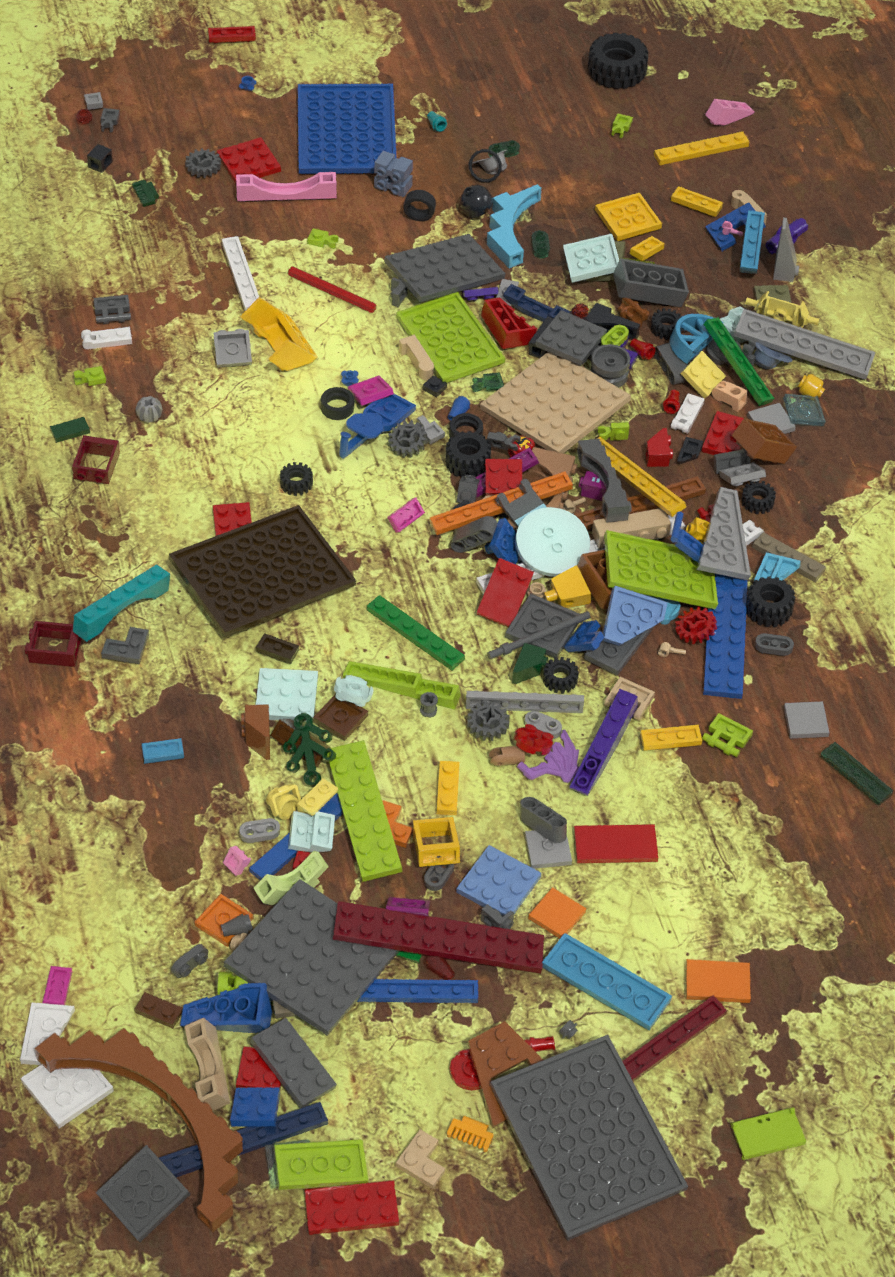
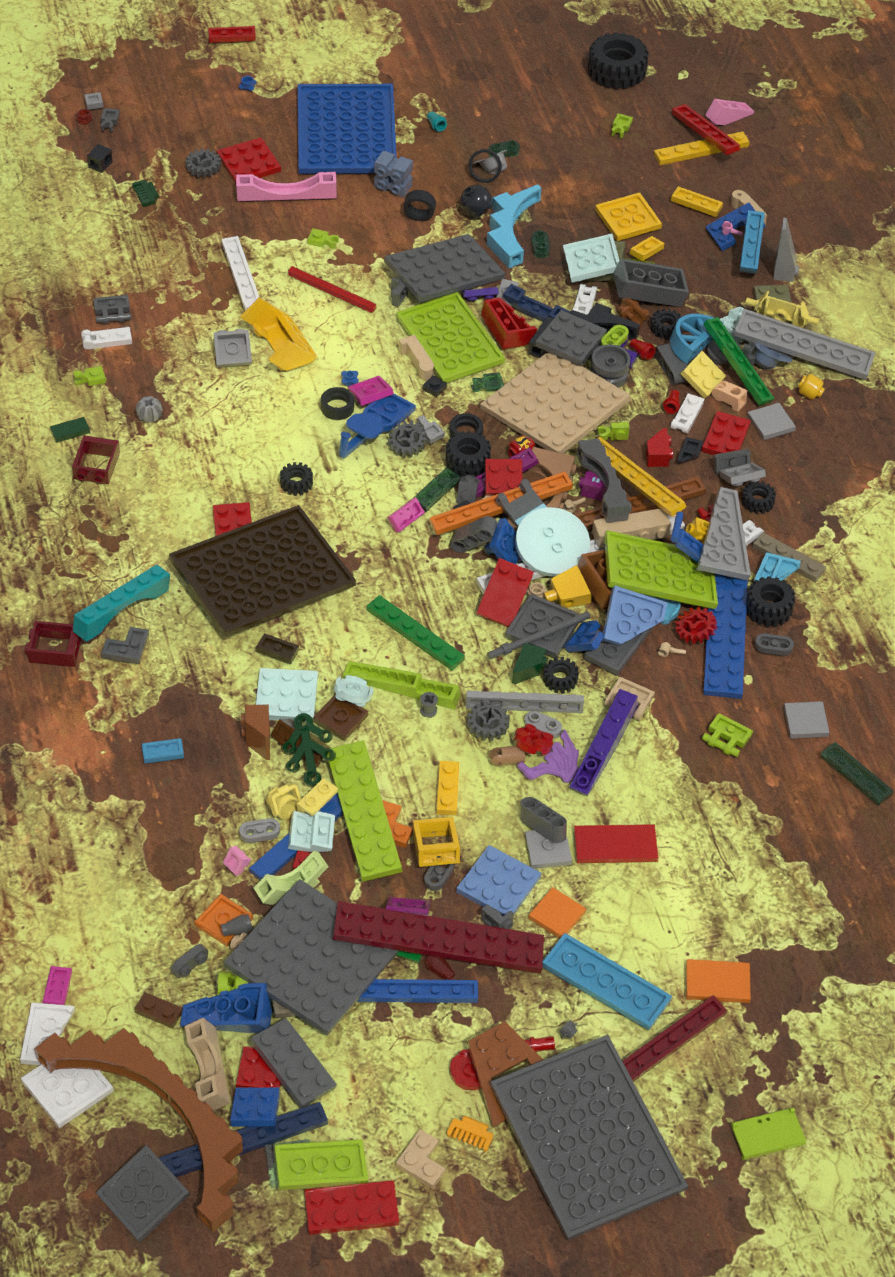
blue cone [447,396,470,421] -> none
dark grey plate [487,432,521,451] -> none
clear red plate [571,303,589,318] -> none
yellow plate [640,725,702,751] -> none
dark orange brick [732,418,797,464] -> none
dark purple piece [765,218,808,254] -> none
clear light blue tile [783,394,826,426] -> none
none -> clear green plate [413,468,460,512]
none -> white plate [573,284,597,315]
none -> red plate [672,104,740,155]

